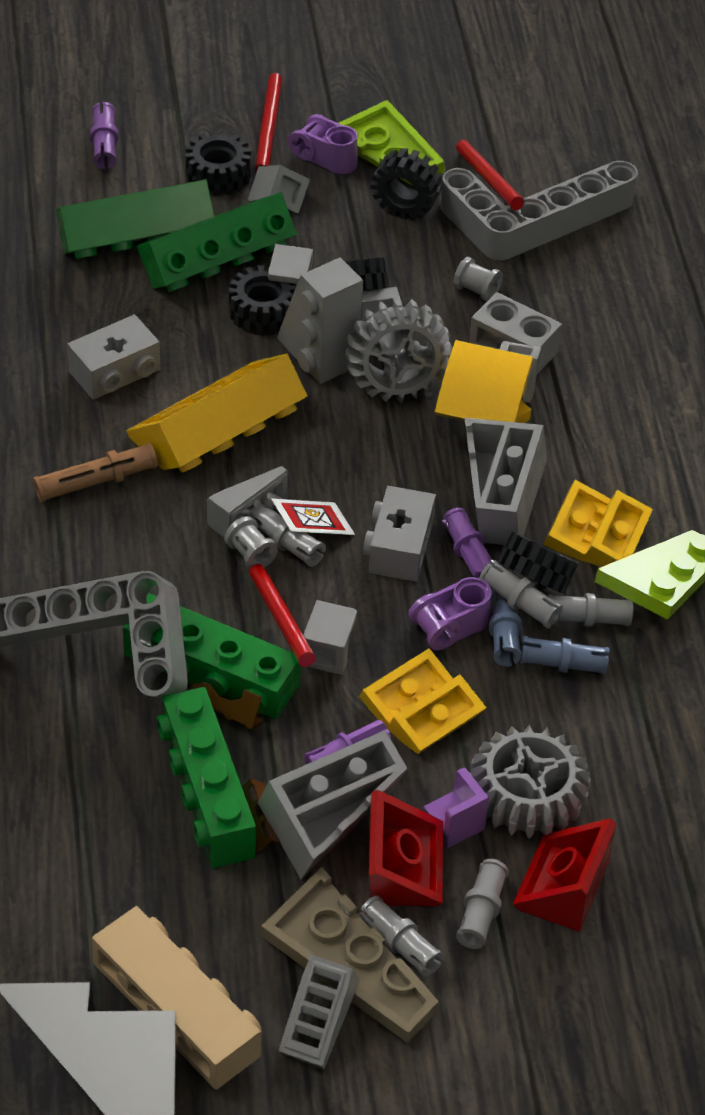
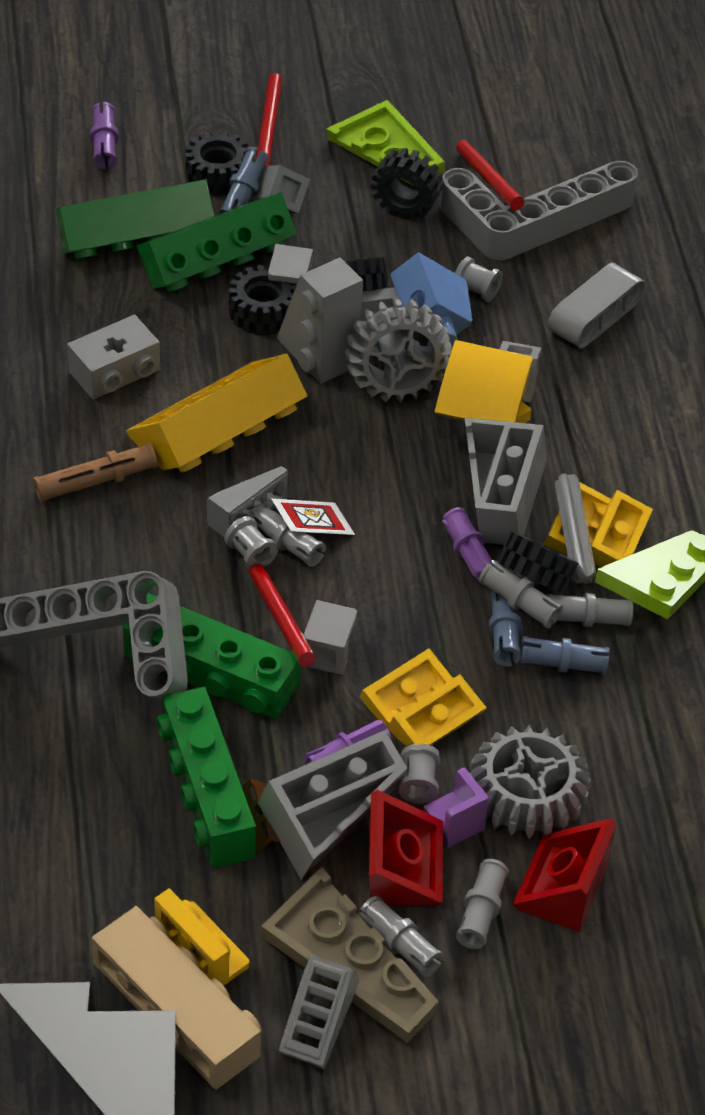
reddish brown piece [189,682,264,730] -> none
medium lavender piece [288,114,358,174] -> none
light grey brick [363,485,436,582] -> none
medium lavender piece [408,577,491,650] -> none
light grey brick [469,292,562,374] -> none
none -> yellow bracket [154,888,249,986]
none -> sand blue pin [219,147,269,214]
none -> medium blue torso [390,252,472,346]
none -> light grey bush [399,744,440,804]
none -> light grey beam [547,263,646,349]
none -> light grey axle [555,473,597,584]

